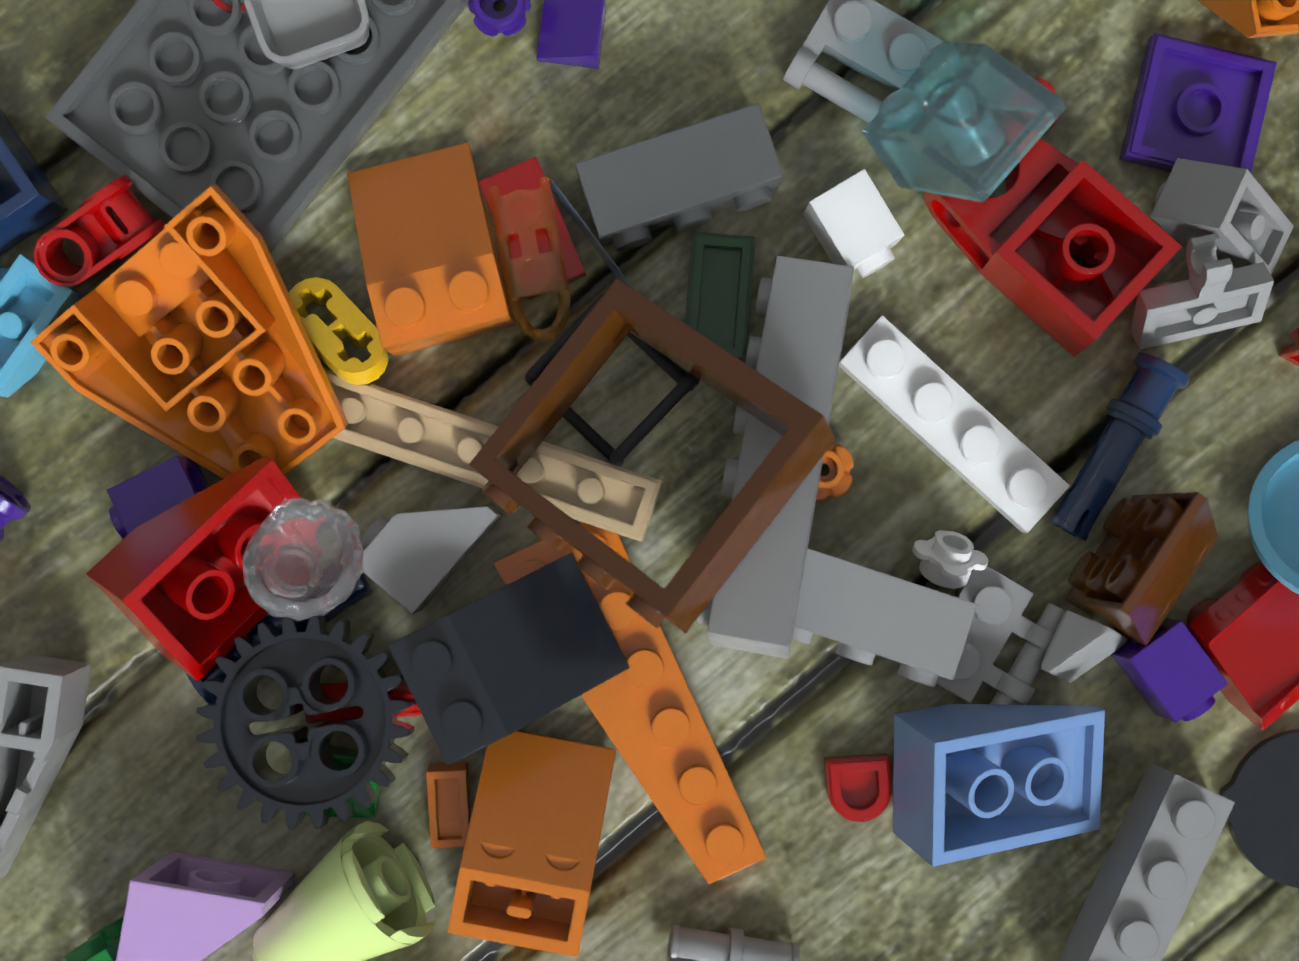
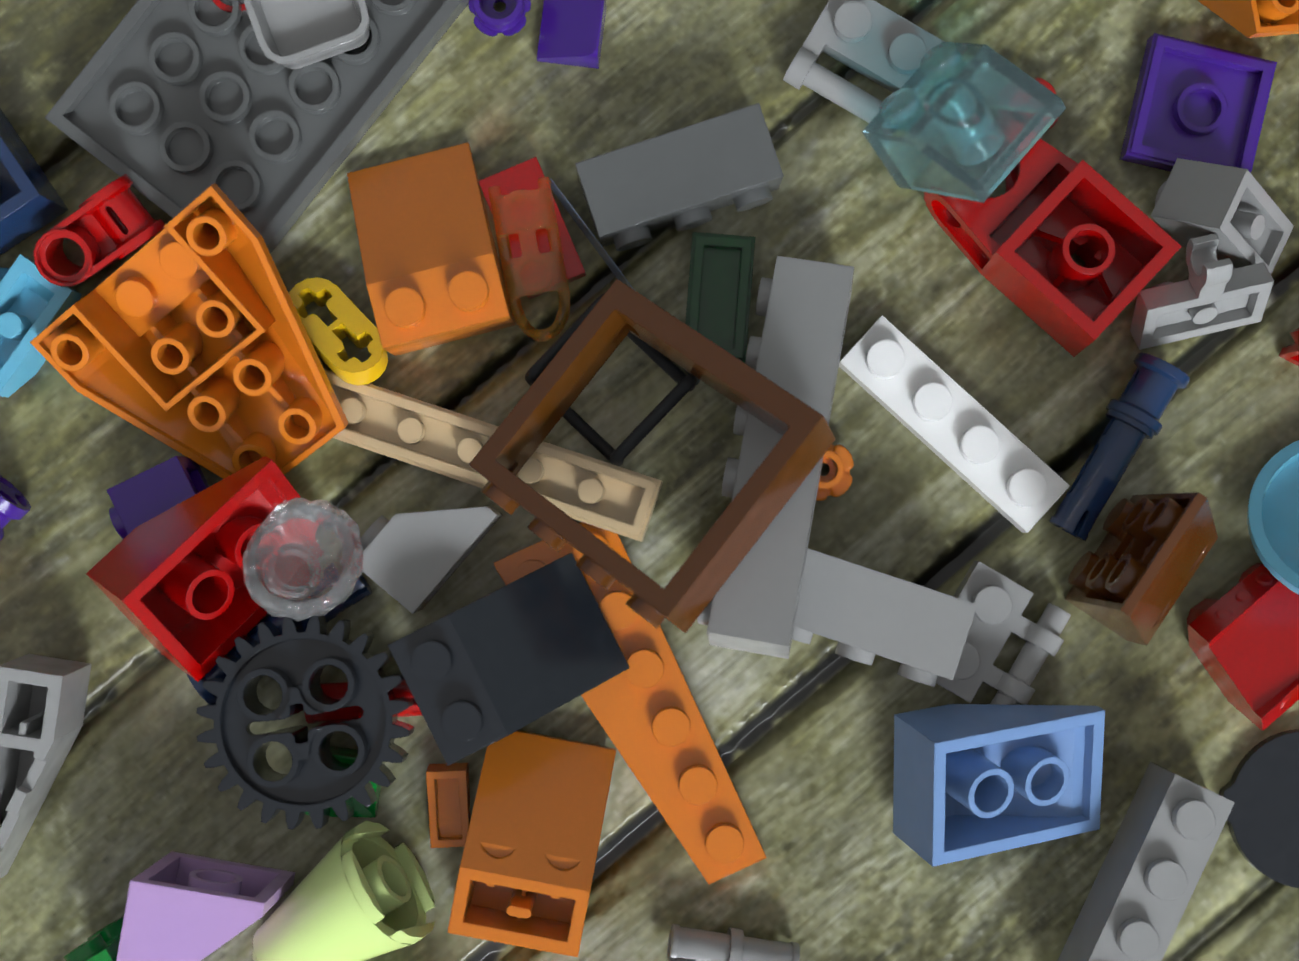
white brick [803,169,904,278] -> none
red tile [824,753,892,822] -> none
white plate [912,530,988,589] -> none
light grey slope [1041,610,1127,683] -> none
dark purple brick [1111,618,1228,723] -> none

